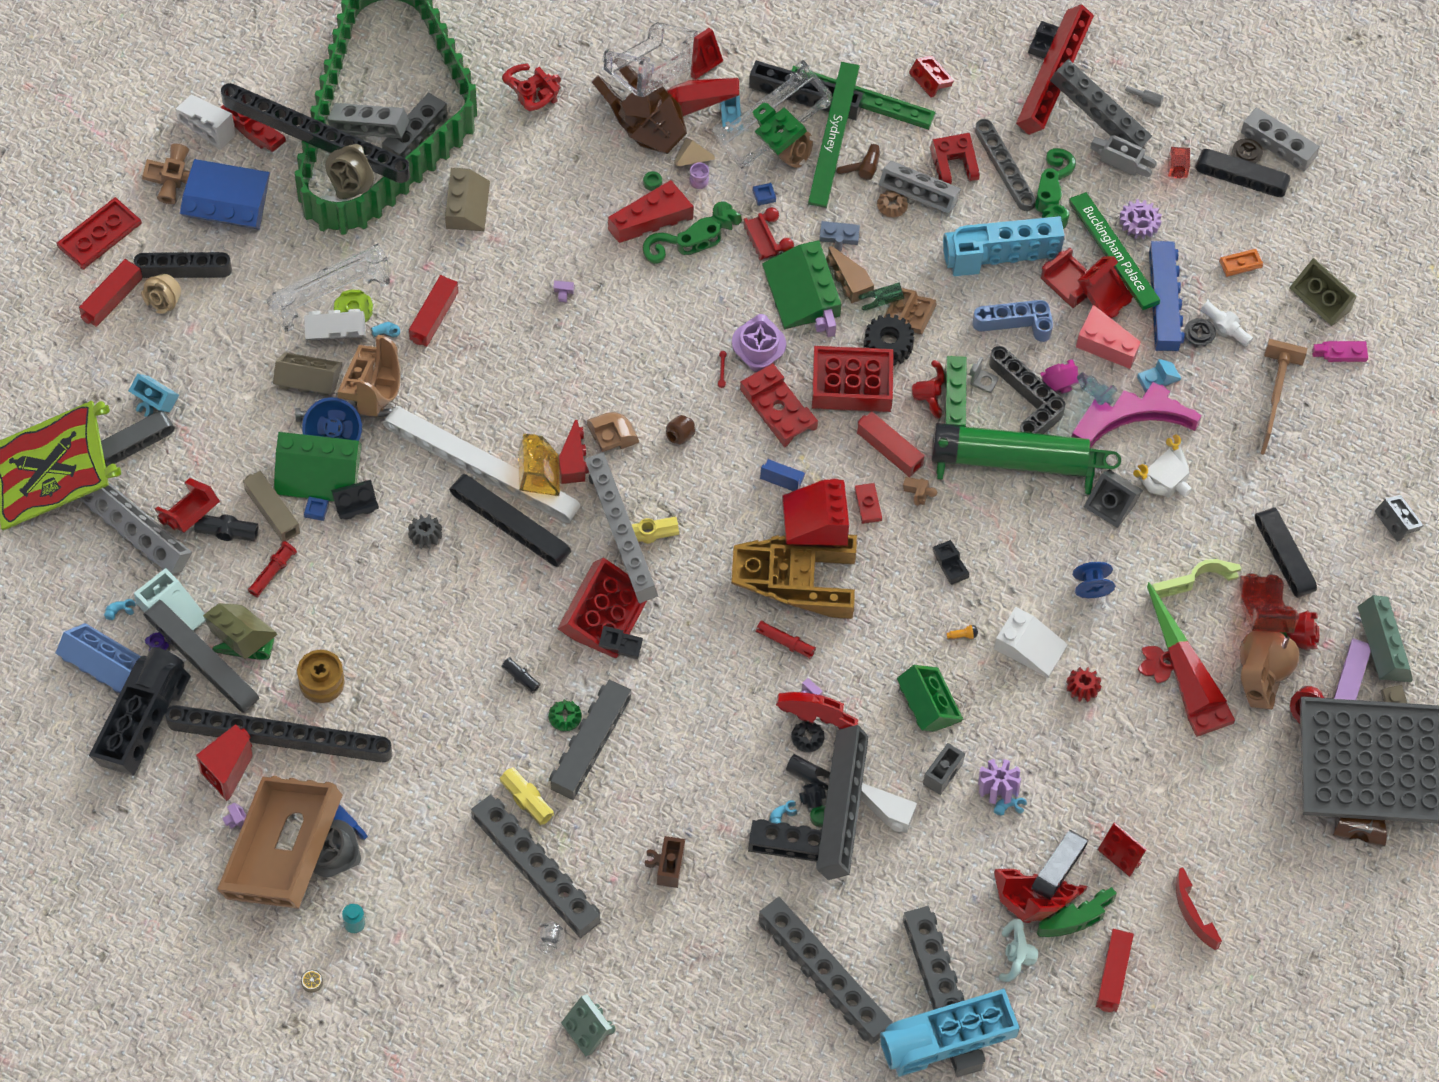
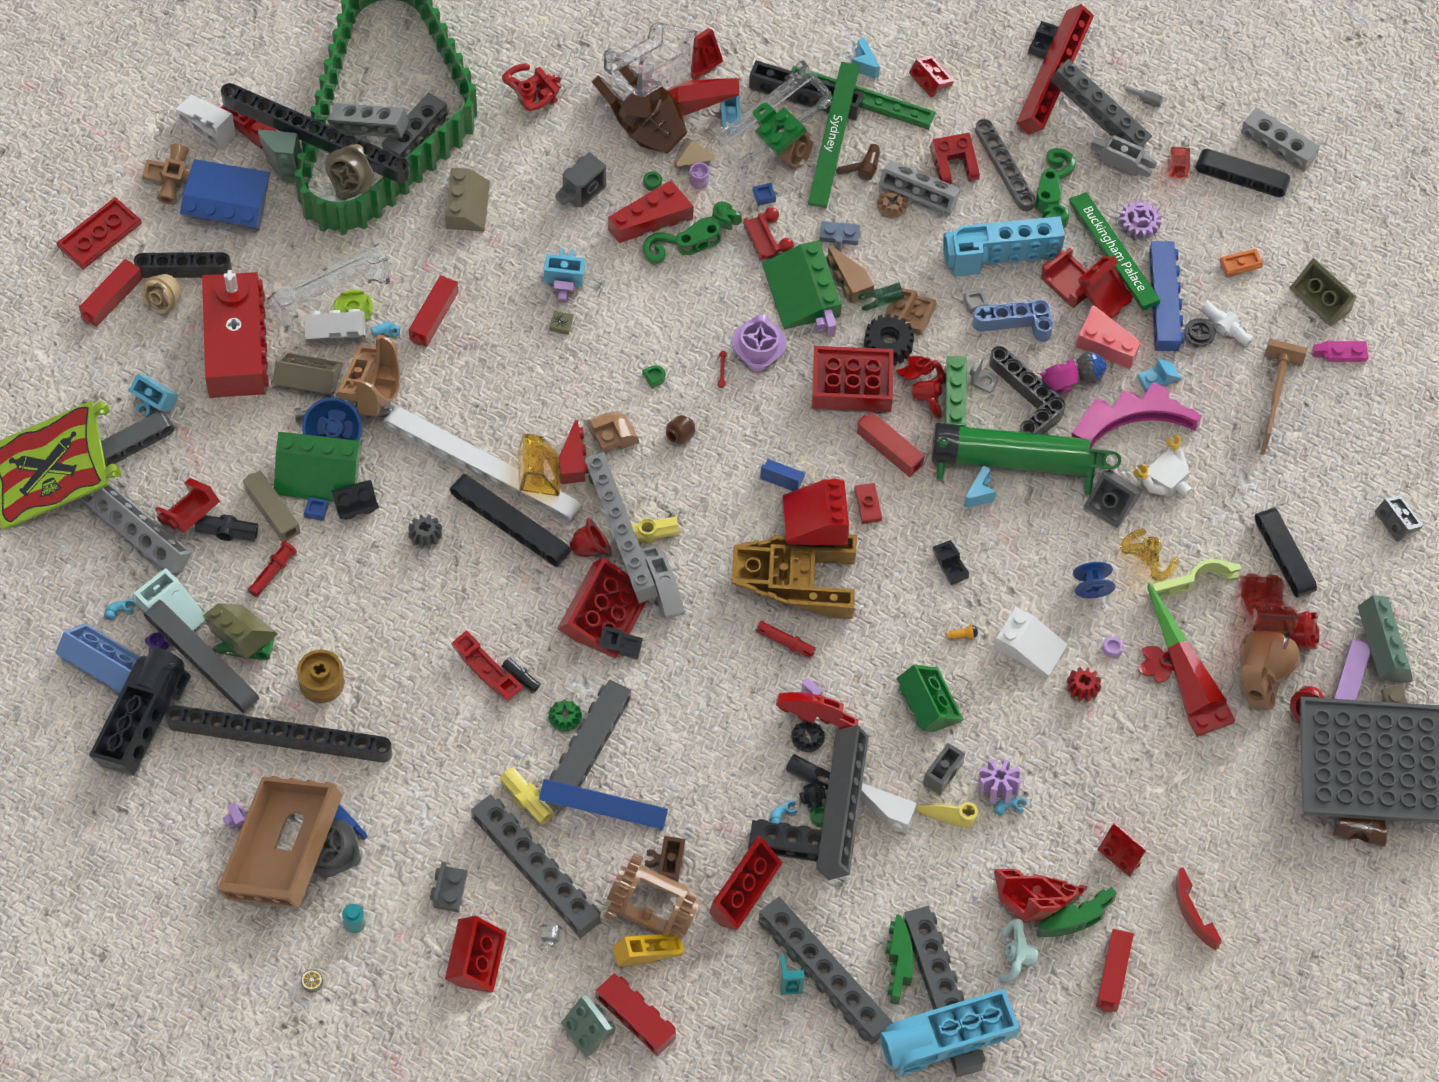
red slope [196,724,253,801] -> none
red piece [740,363,818,448] -> none
medium nougat piece [903,477,938,506] -> none
beam [1031,830,1089,900] -> none
clear light blue plate [1077,372,1118,406] -> none
dark brown gear [1232,138,1263,163] -> none
none -> red piece [202,270,269,398]
none -> sand green slope [258,129,303,183]
none -> dark grey bracket [430,862,468,913]
none -> red slope [445,916,507,993]
none -> red slope [451,630,523,701]
none -> blue slope [539,778,668,829]
none -> medium azure brick [544,248,585,287]
none -> olive tile [549,311,573,335]
none -> dark grey hinge [555,152,606,207]
none -> red piece [570,518,612,557]
none -> red brick [596,973,676,1056]
none -> medium nougat piece [605,853,700,937]
none -> yellow slope [613,934,685,967]
none -> light grey slope [641,545,685,619]
none -> green tile [642,365,666,389]
none -> red slope [709,836,783,930]
none -> teal panel [778,955,805,995]
none -> medium azure slope [851,38,880,78]
none -> green slope [885,914,913,1005]
none -> red plate [896,356,934,380]
none -> light yellow piece [917,802,978,828]
none -> light grey tile [963,289,989,313]
none -> medium azure slope [964,466,996,508]
none -> piece [1076,352,1107,383]
none -> lavender tile [1102,637,1124,658]
none -> clear yellow piece [1120,528,1179,581]

